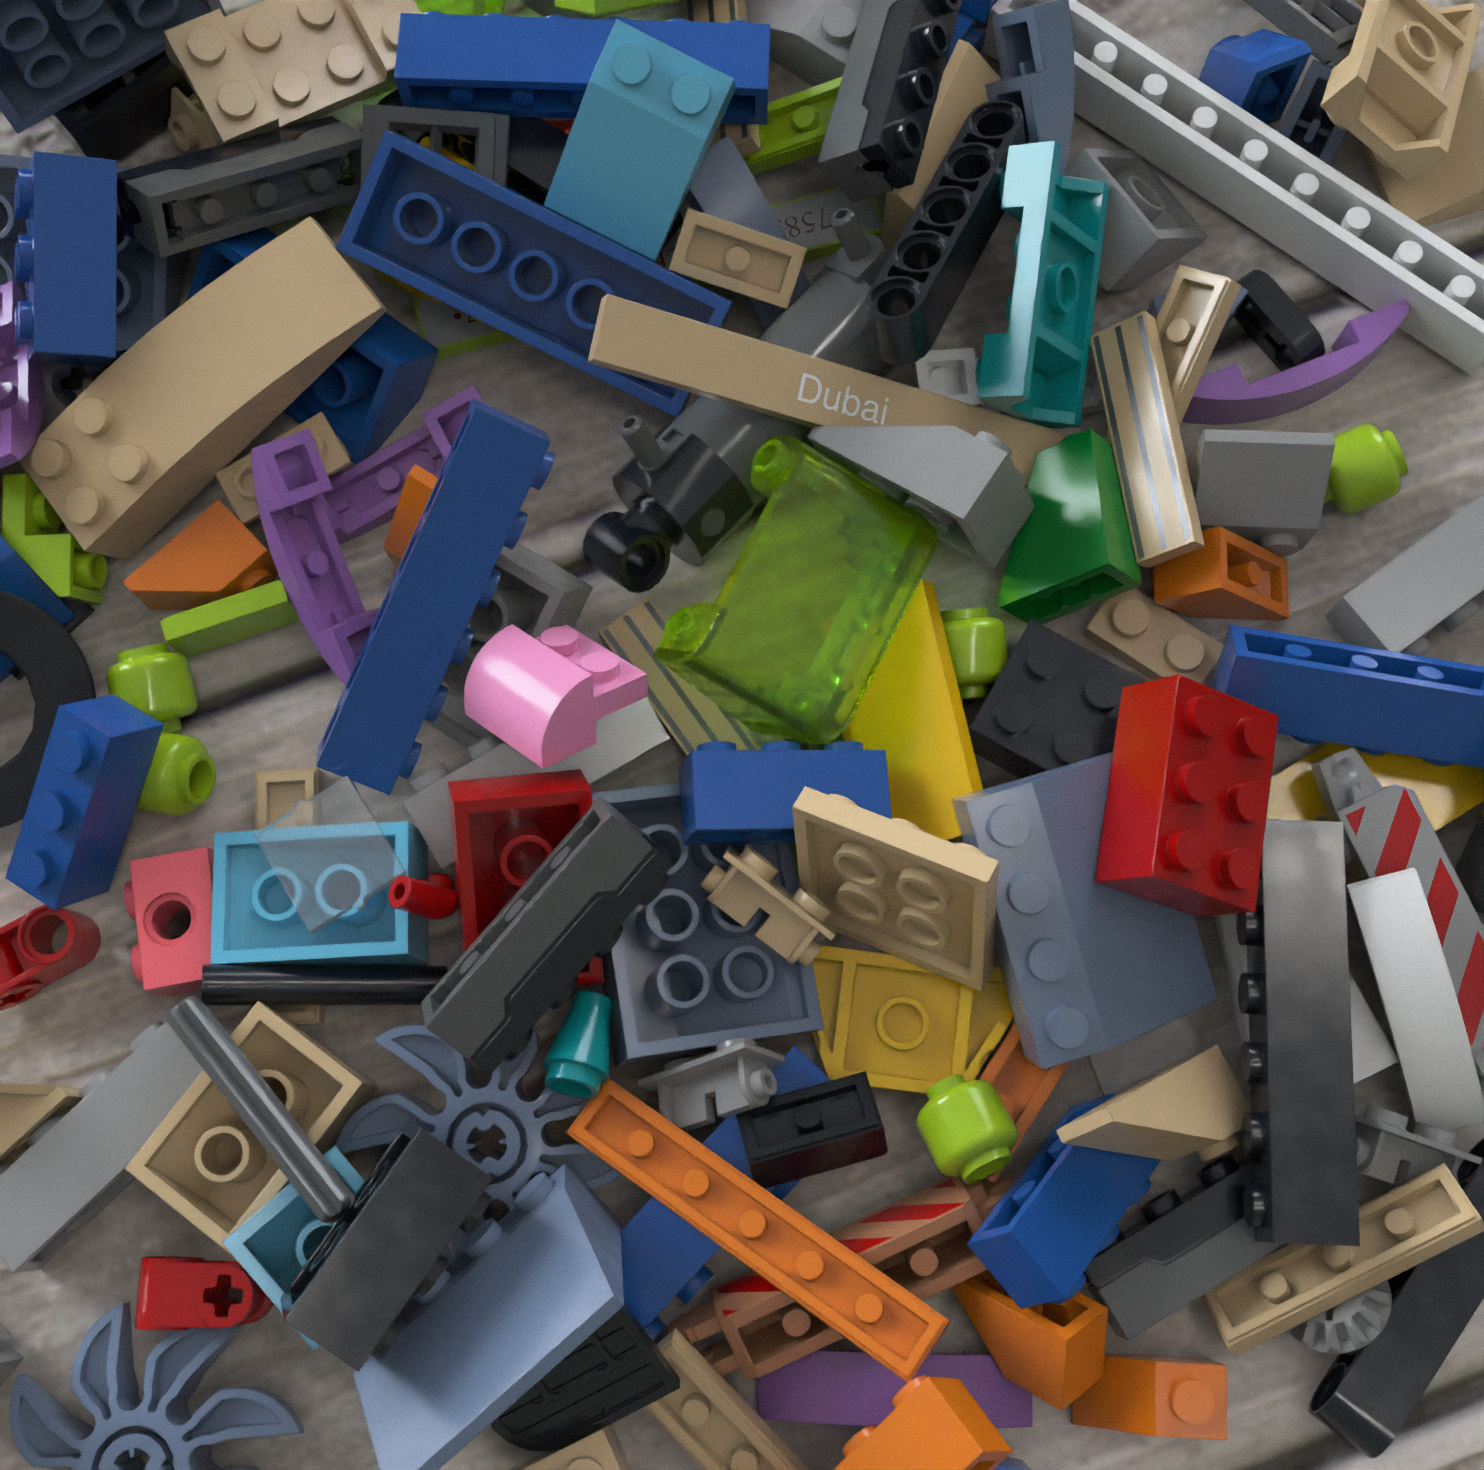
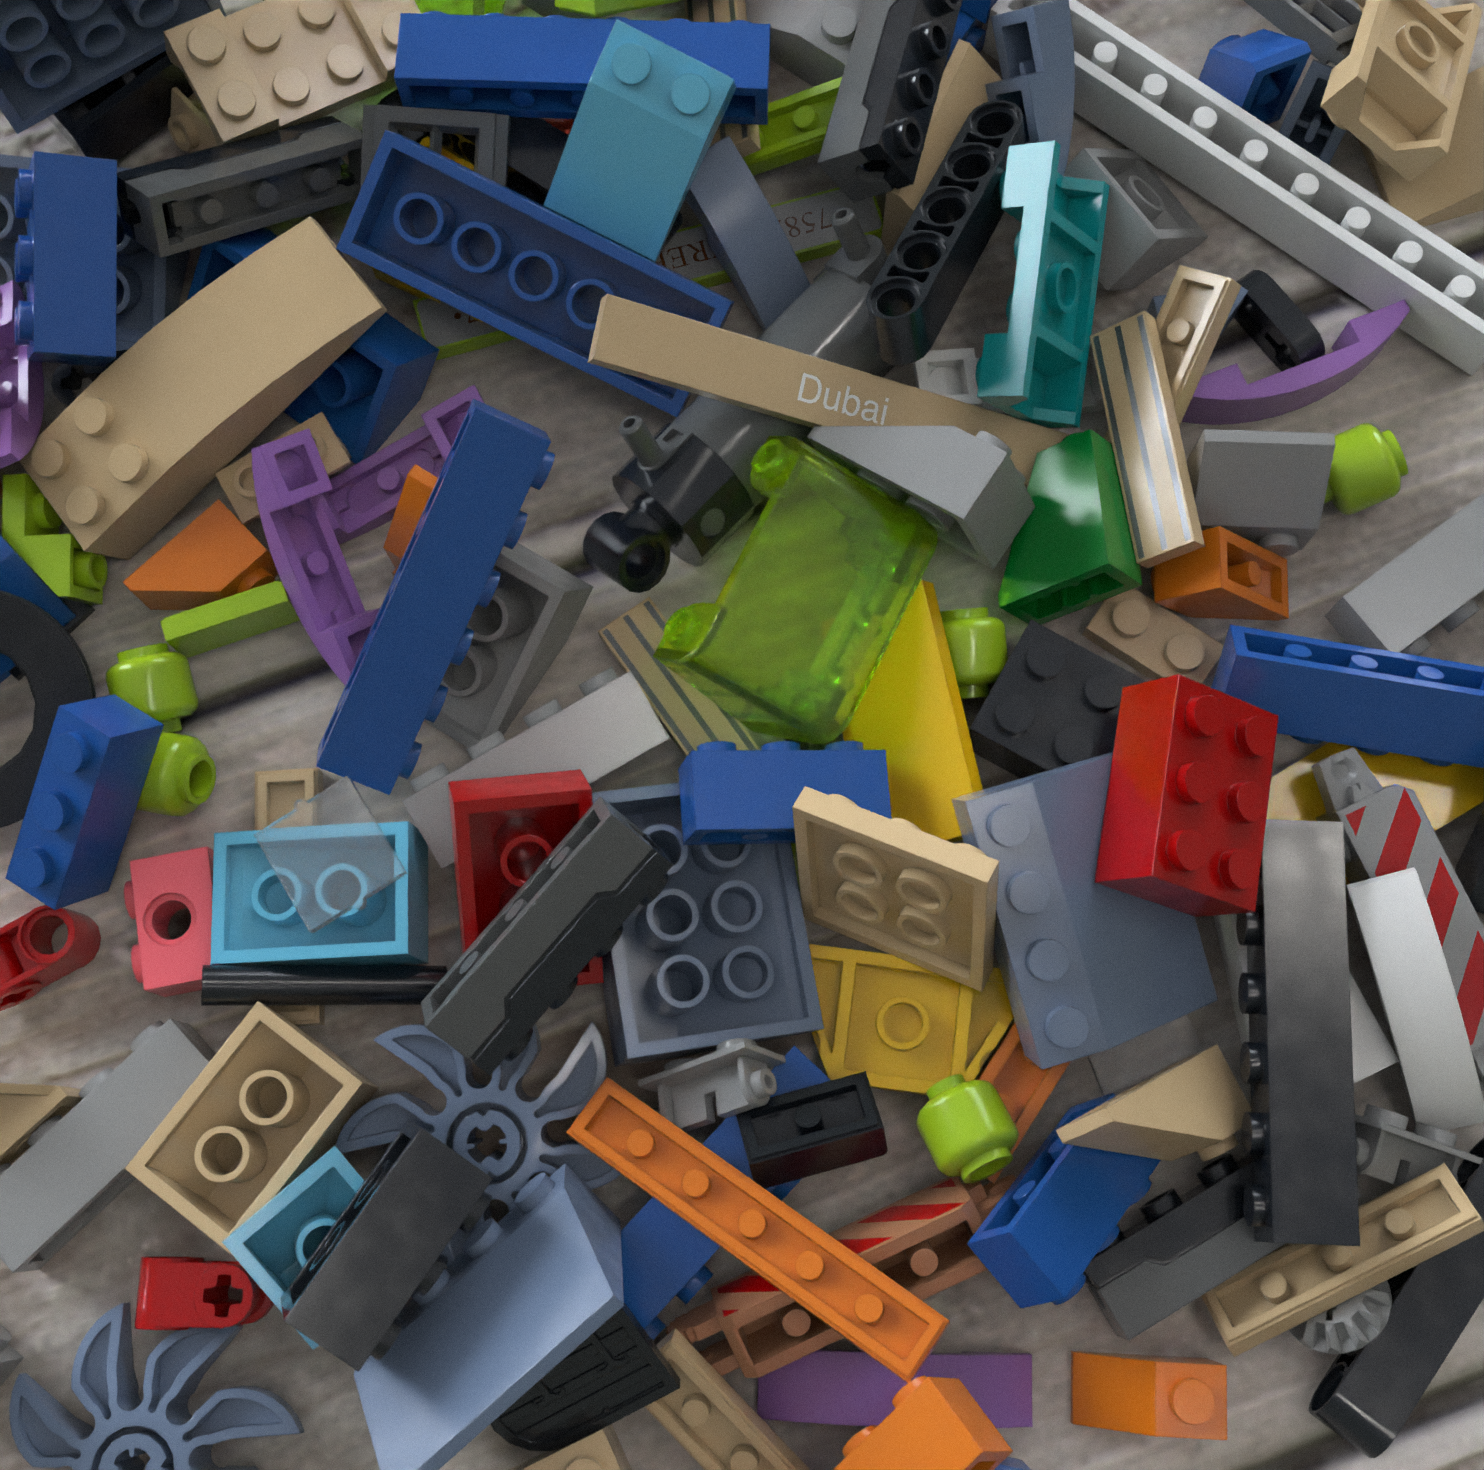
dark grey axle [167,996,355,1224] -> none
red arm [388,873,458,920] -> none
bright pink brick [464,624,648,769] -> none
teal cone [542,991,613,1099] -> none
tan plate [669,207,807,309] -> none
tan hinge [699,845,835,967] -> none
orange slope [953,1269,1108,1411] -> none

